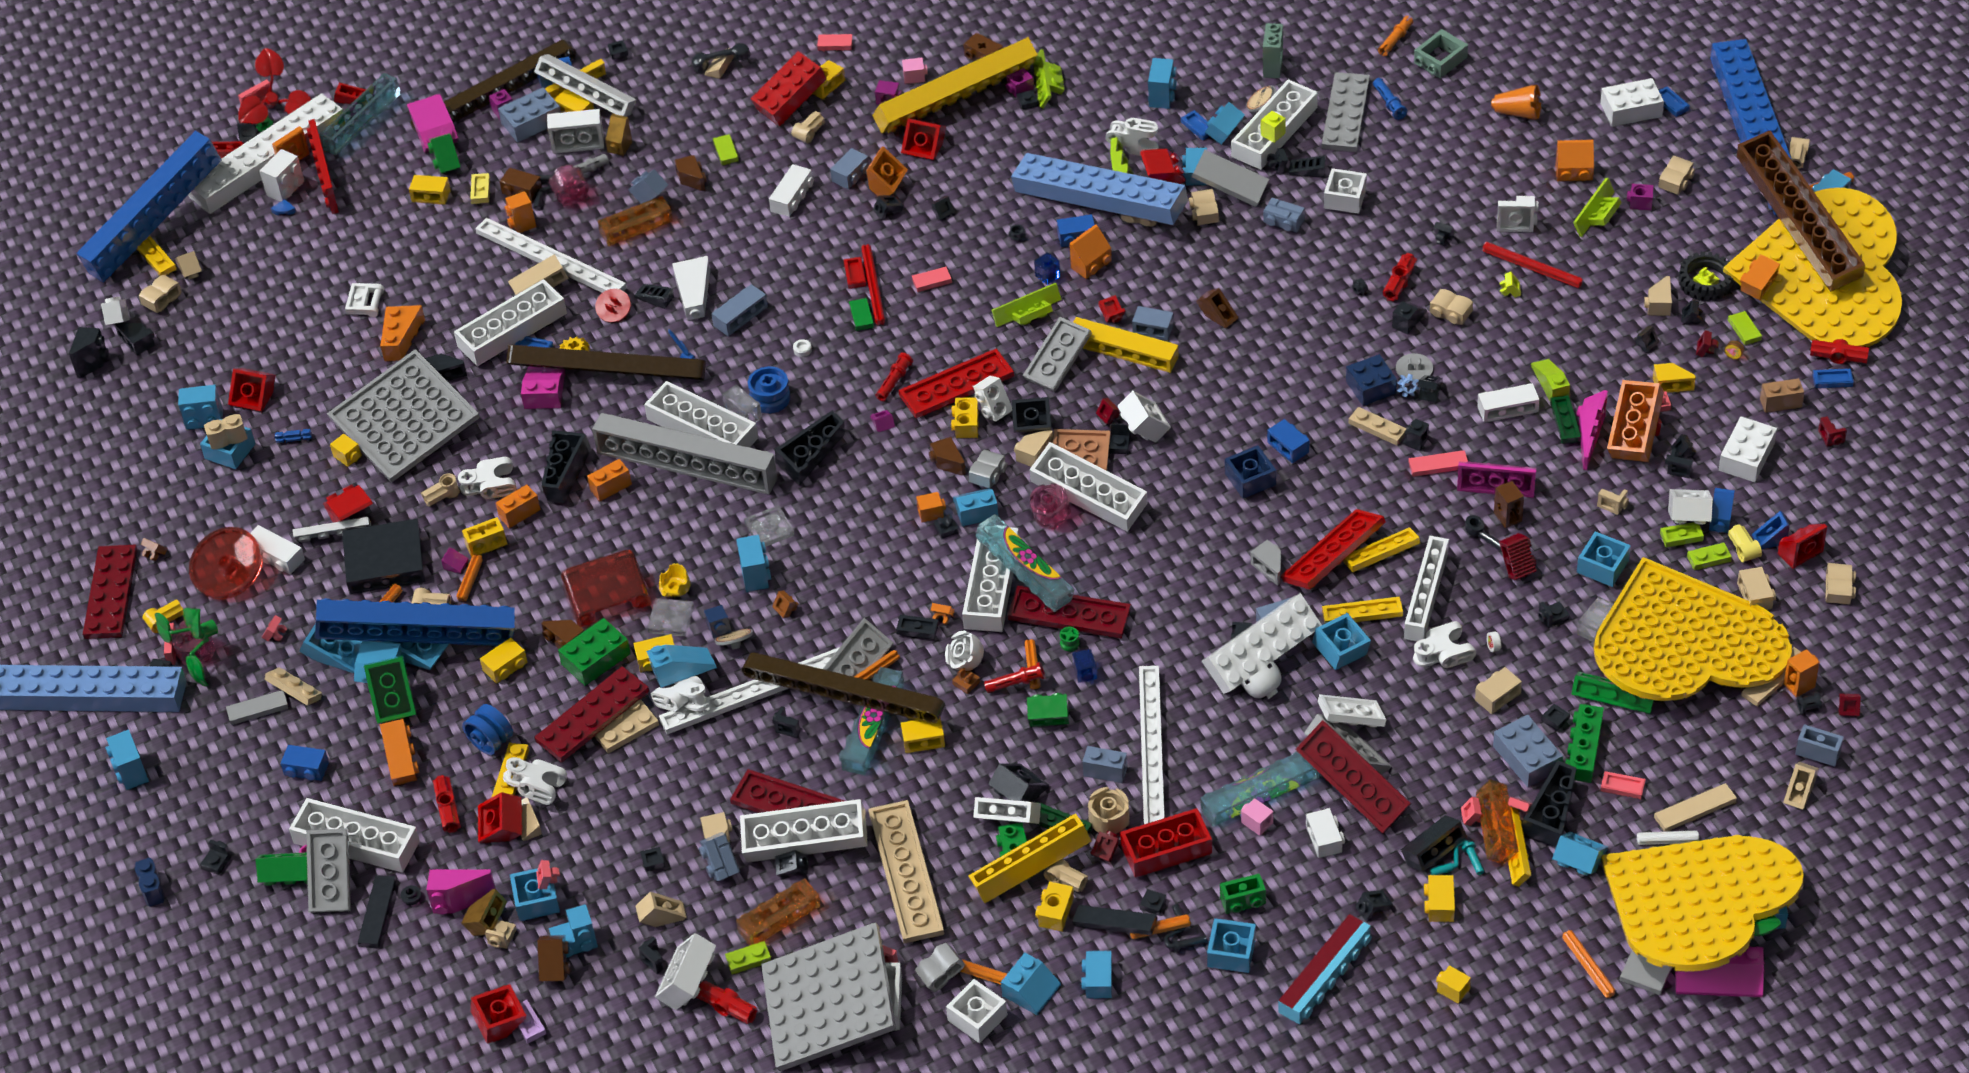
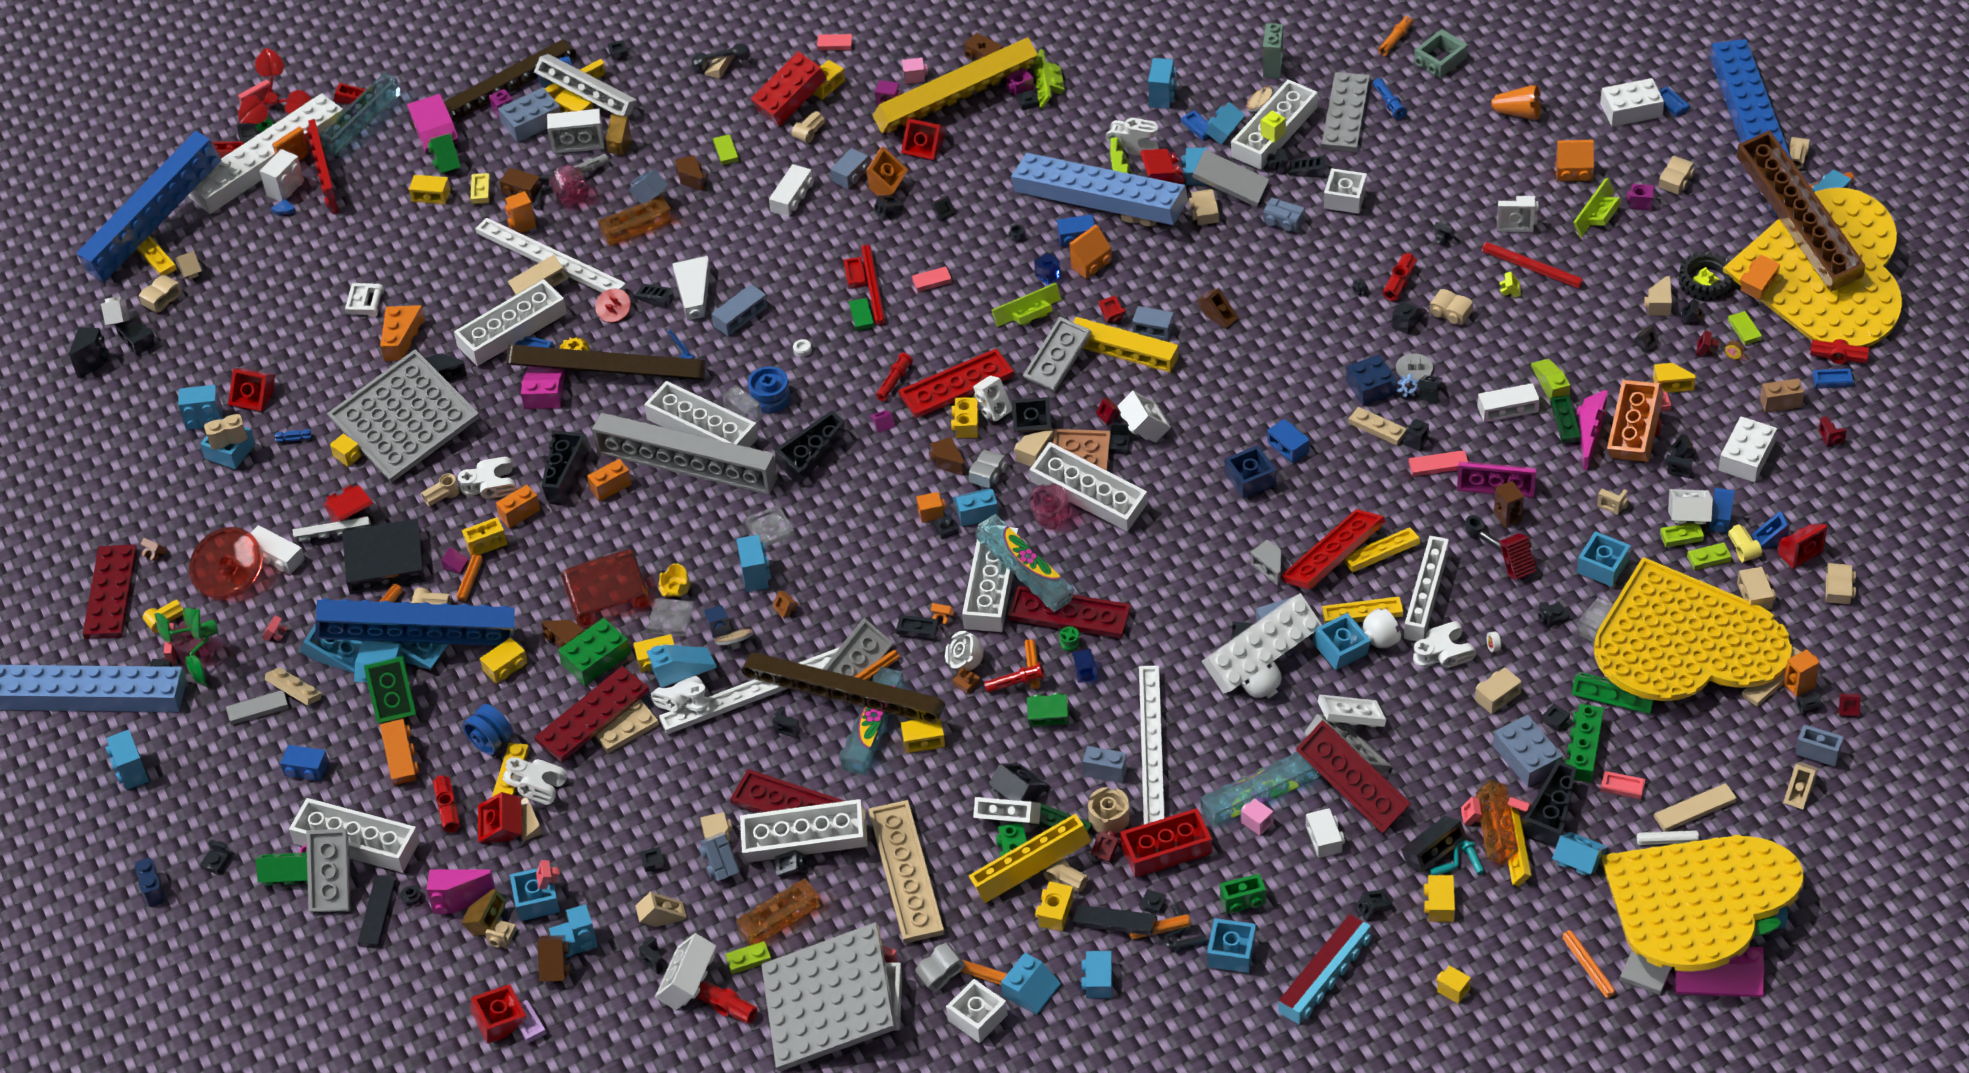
none -> white cylinder [1363,608,1401,648]

